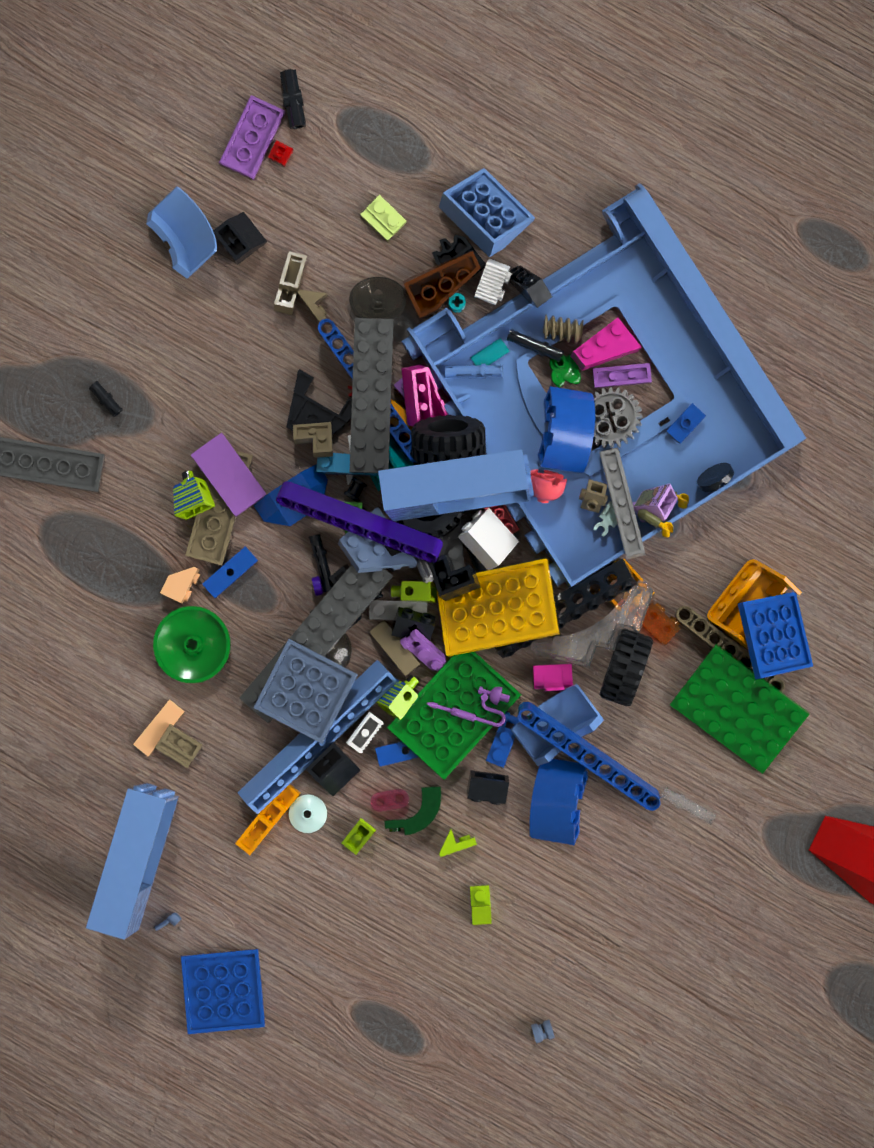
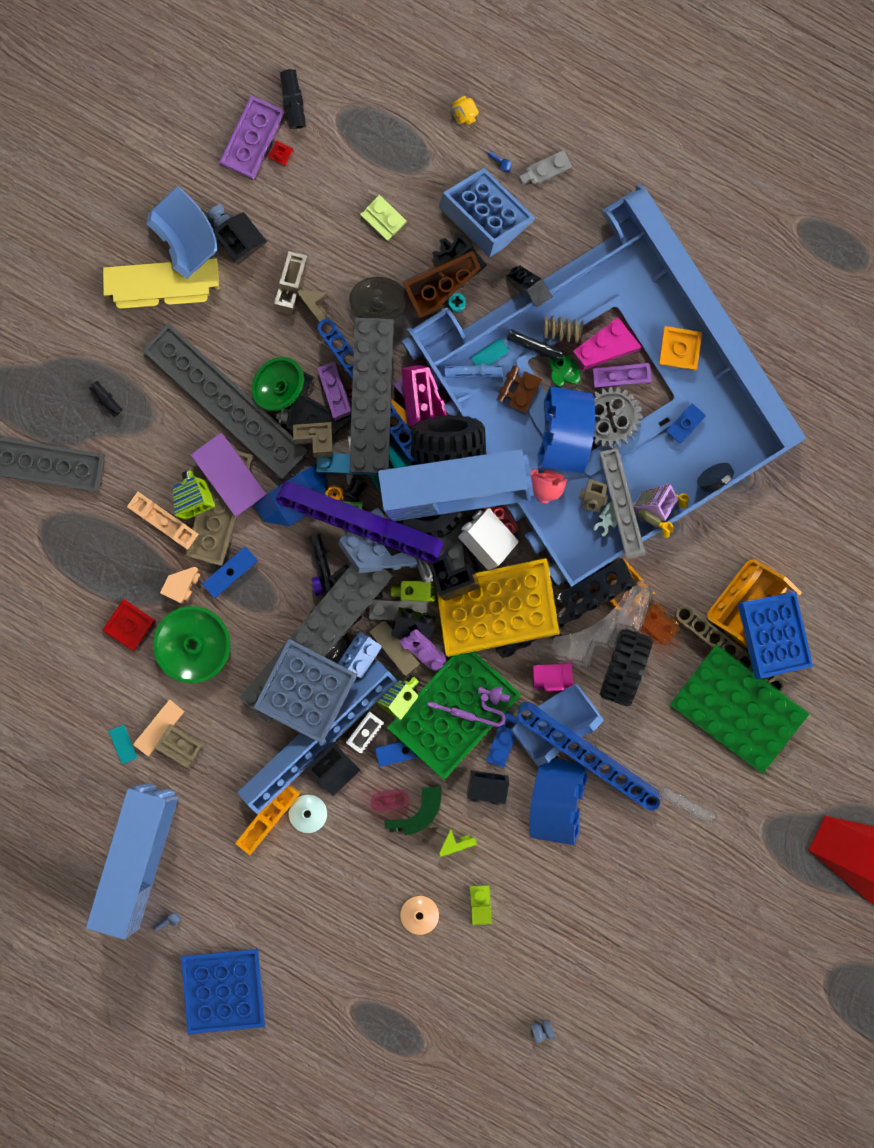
lime slope [341,818,376,855] -> none
white brick [474,259,512,305] -> none
none -> red tile [102,599,156,652]
none -> light yellow slope [103,258,220,309]
none -> teal sticker [109,725,138,764]
none -> light nougat slope [127,492,199,550]
none -> dark grey plate [142,323,308,480]
none -> sand blue wheel [206,204,231,229]
none -> green dish [251,357,304,411]
none -> flat silver plate [276,409,290,426]
none -> medium lavender plate [317,361,352,420]
none -> light orange plate [325,485,343,501]
none -> medium blue brick [338,632,382,679]
none -> light nougat dish [400,896,439,935]
none -> yellow head [451,96,479,126]
none -> blue hand [488,151,512,173]
none -> reddish brown plate [496,365,542,414]
none -> light grey hinge [519,150,572,185]
none -> light orange plate [658,326,702,371]

